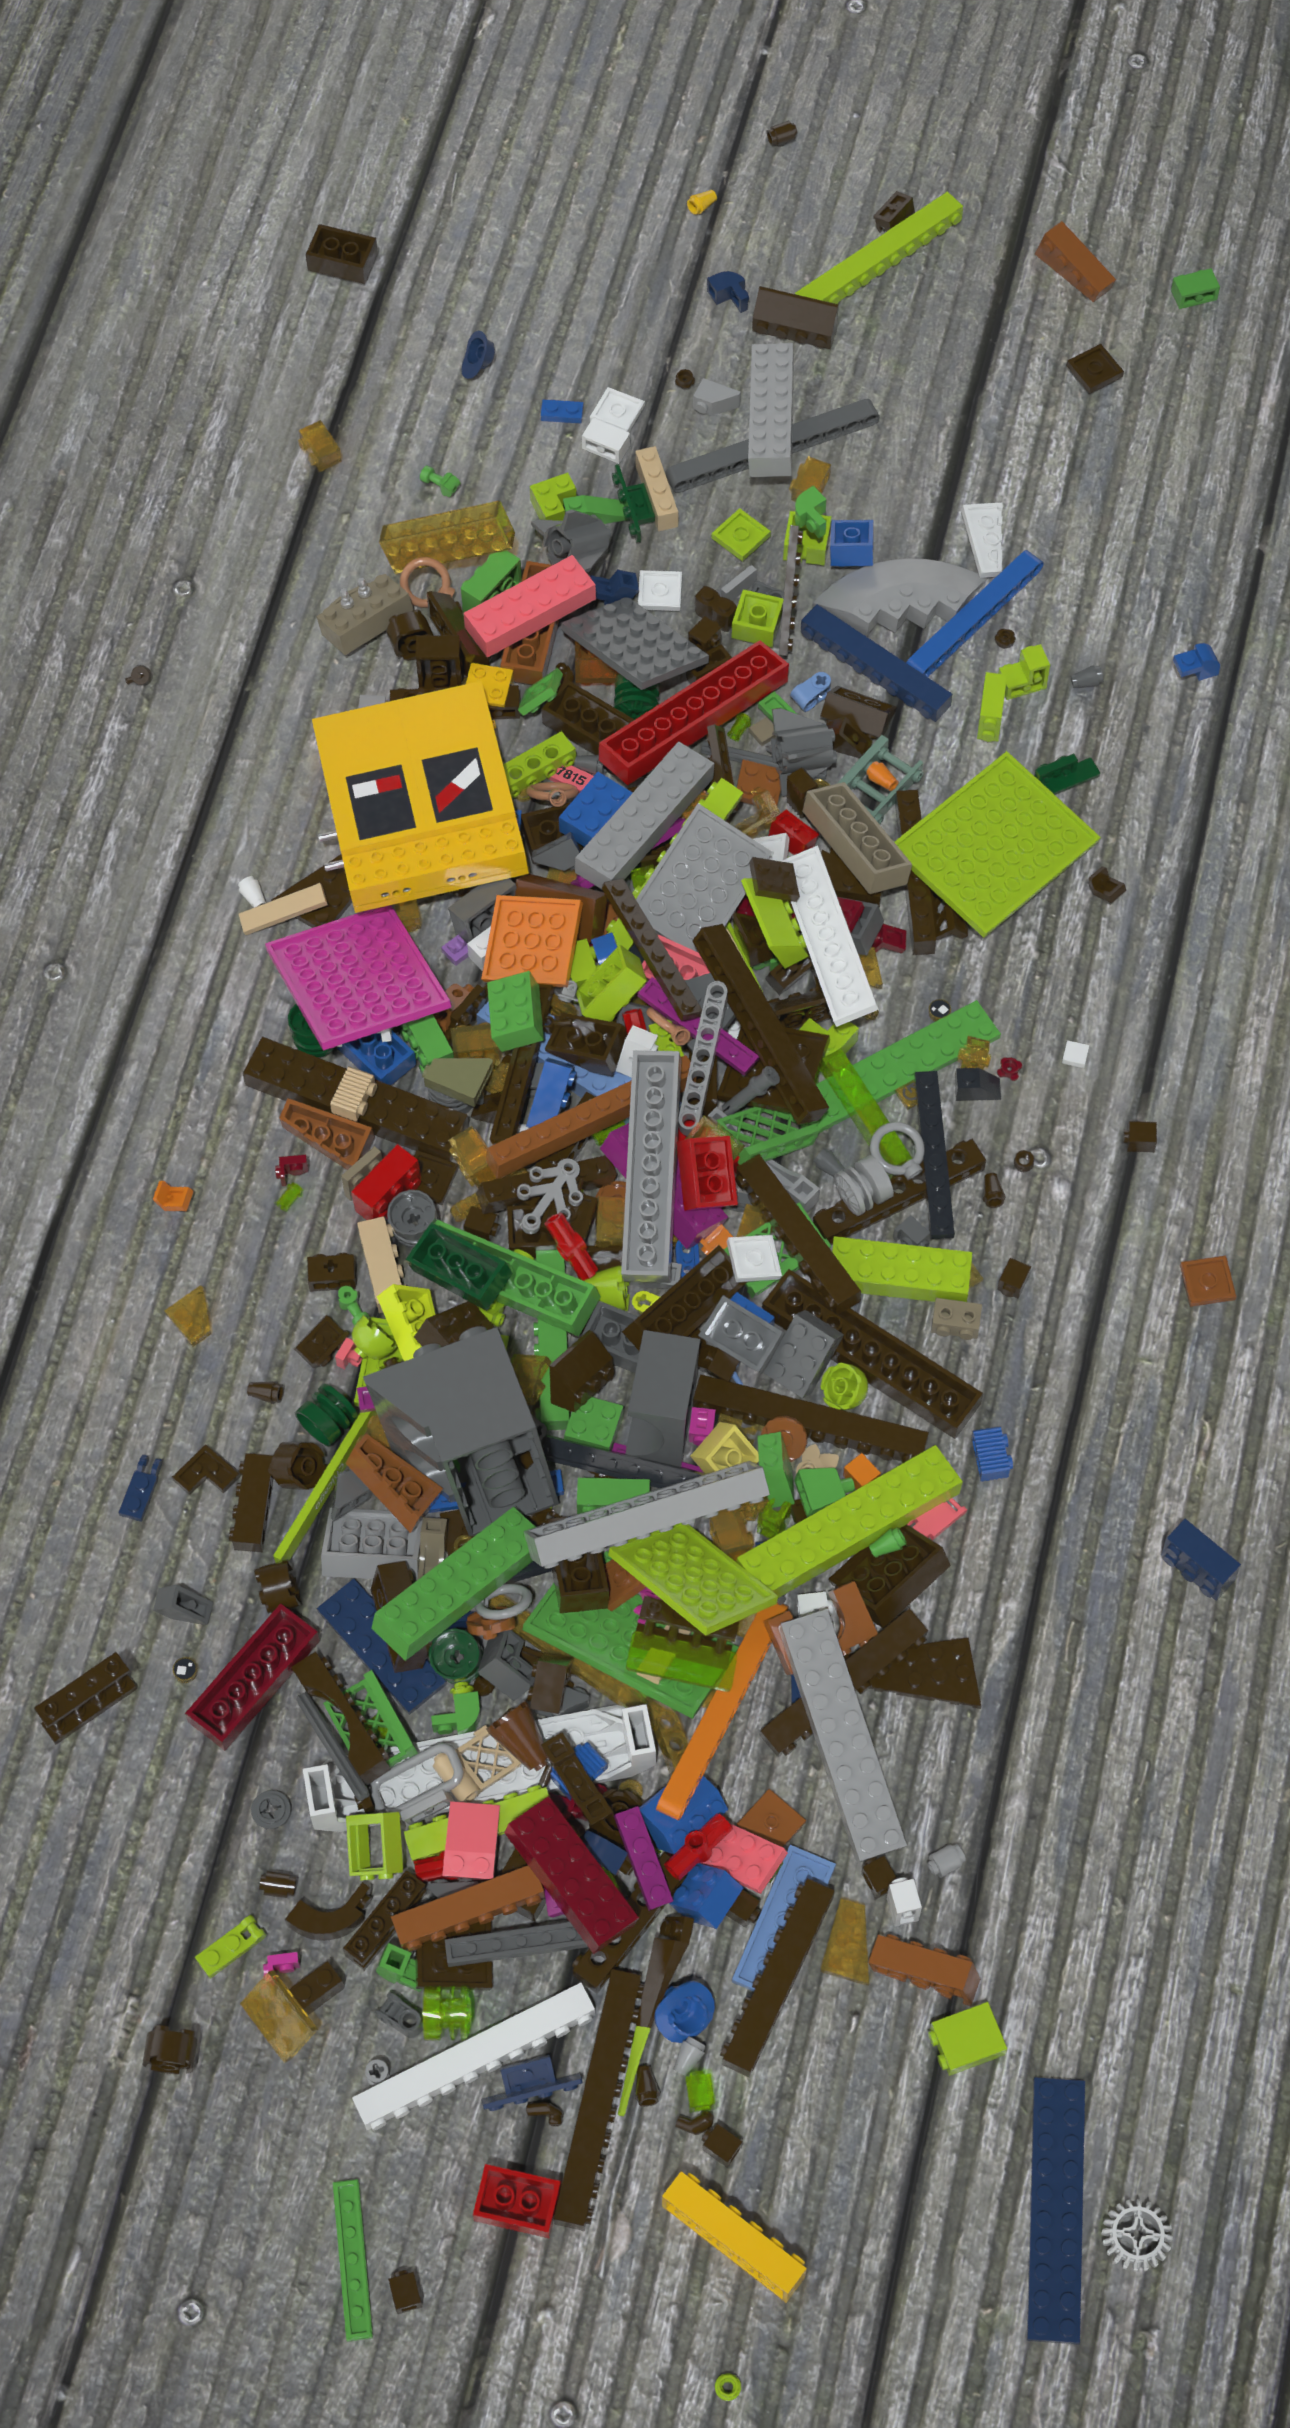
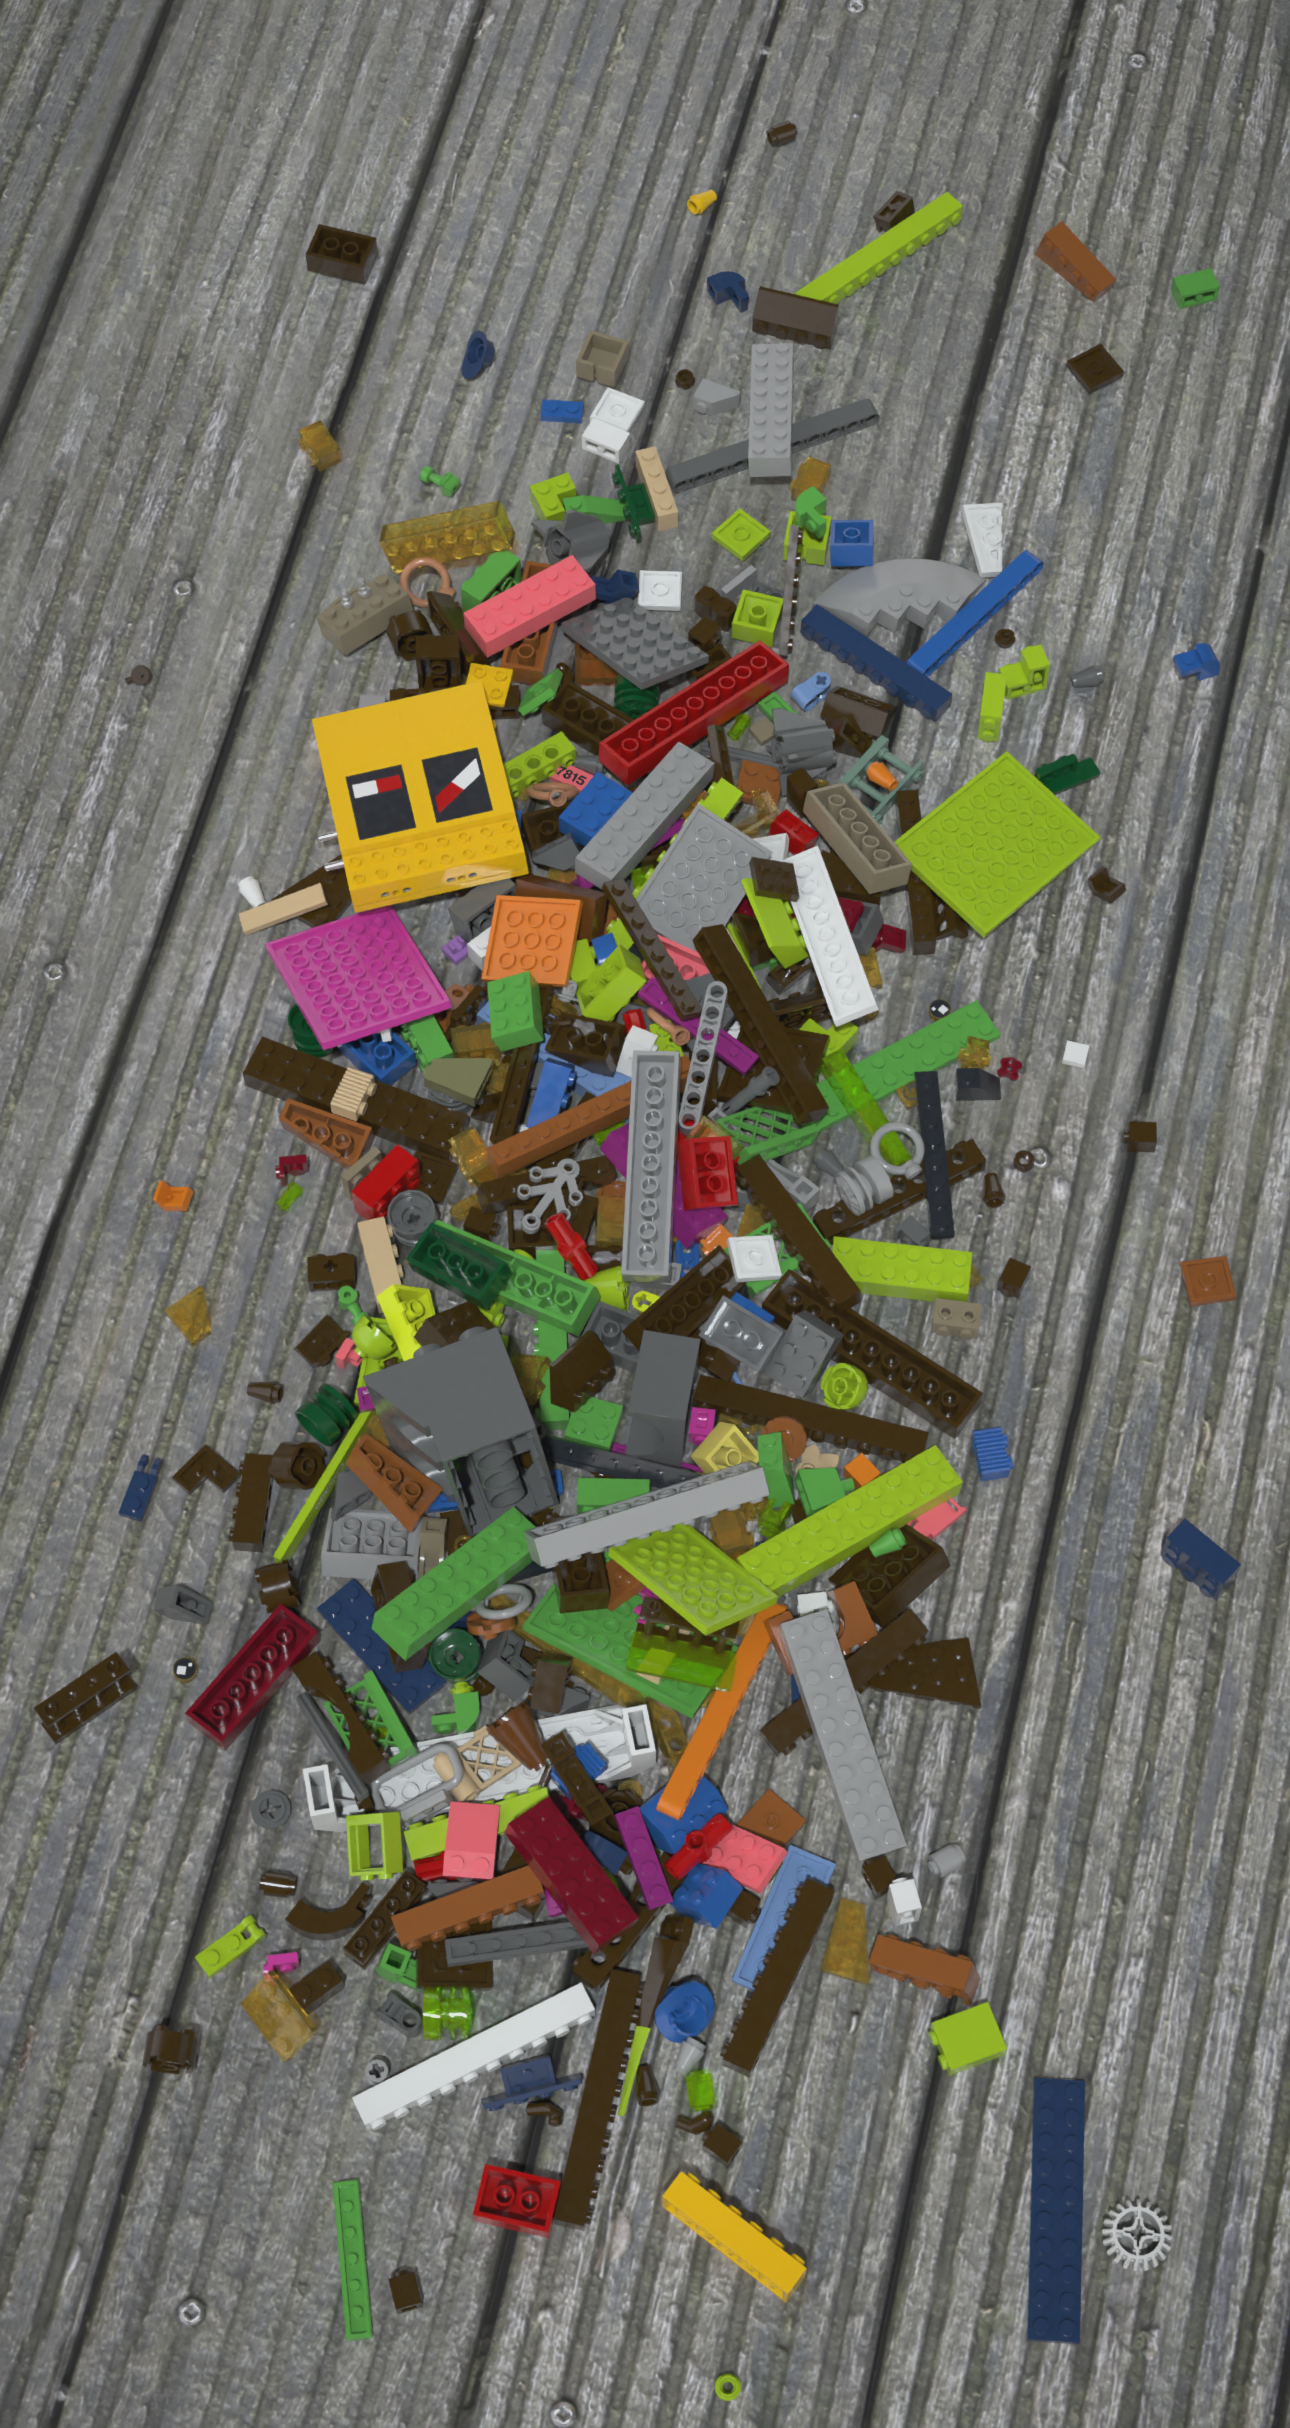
clear yellow brick [394,899,421,932] -> none
none -> dark tan piece [576,330,629,388]

